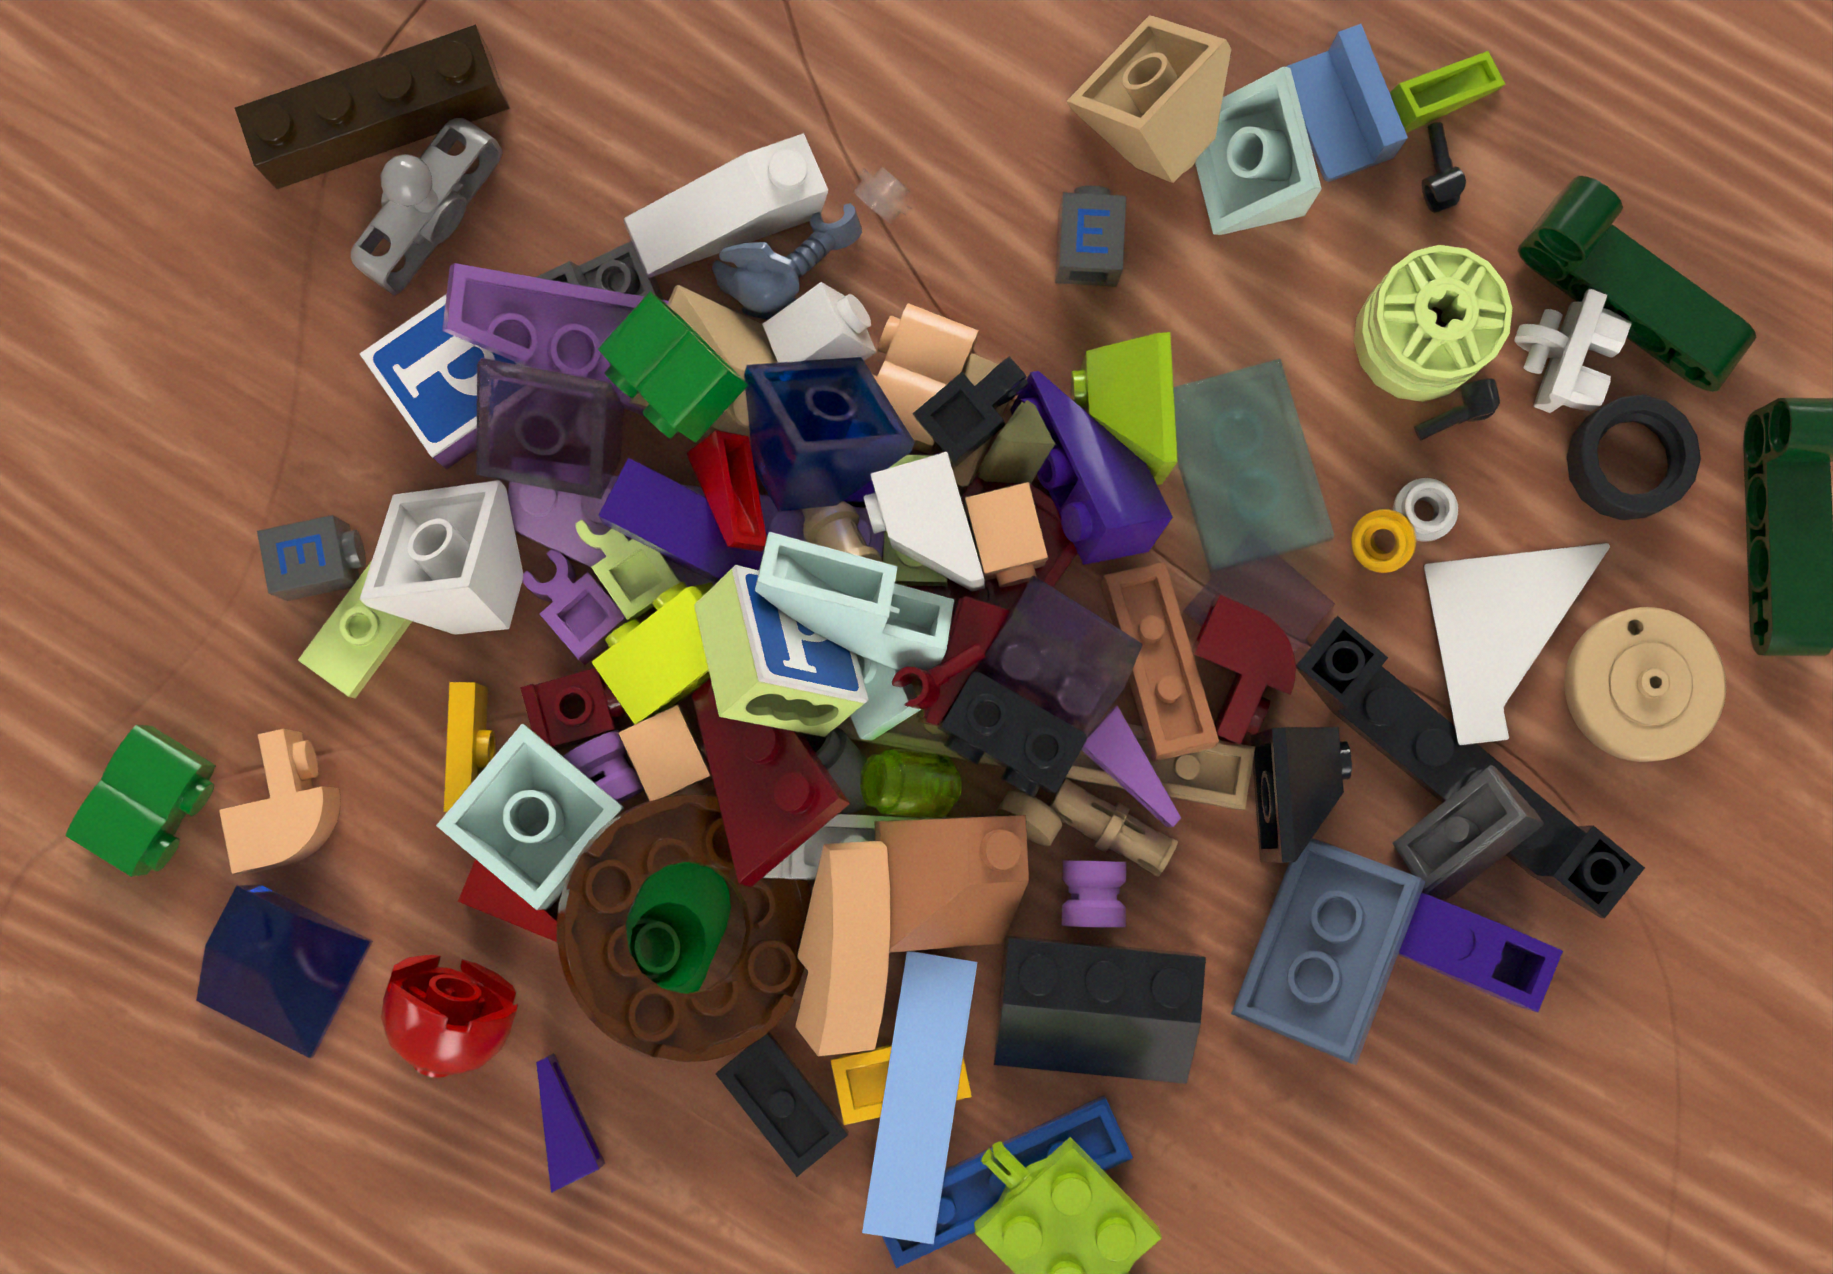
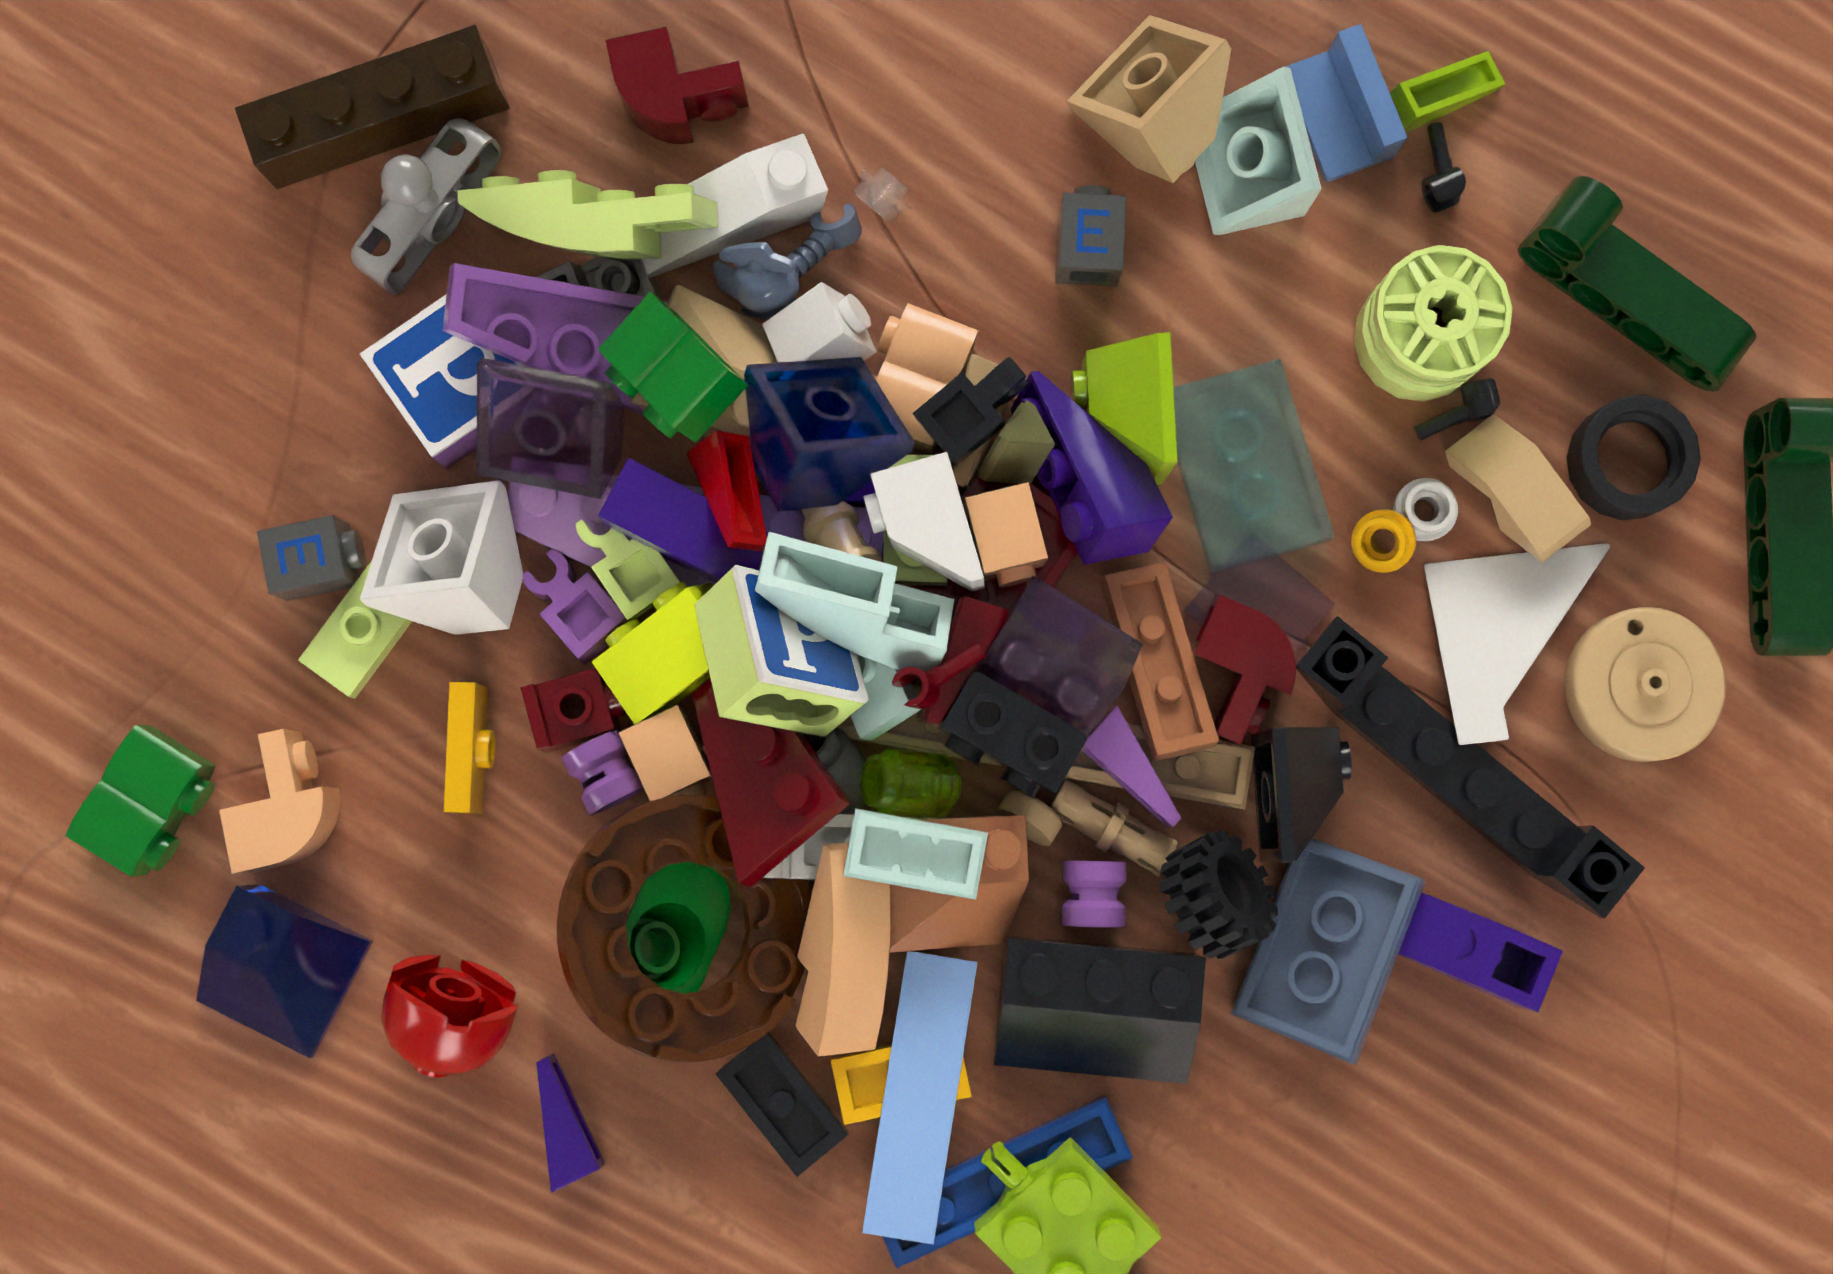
light aqua slope [436,724,624,910] -> none
red piece [457,859,558,942] -> none
flat silver slope [1392,765,1544,899] -> none
white hips [1514,288,1631,413] -> none
none -> yellowish green slope [457,170,718,260]
none -> dark red brick [605,27,749,144]
none -> light aqua plate [843,808,988,900]
none -> black tyre [1160,830,1278,959]
none -> tan slope [1445,414,1591,563]

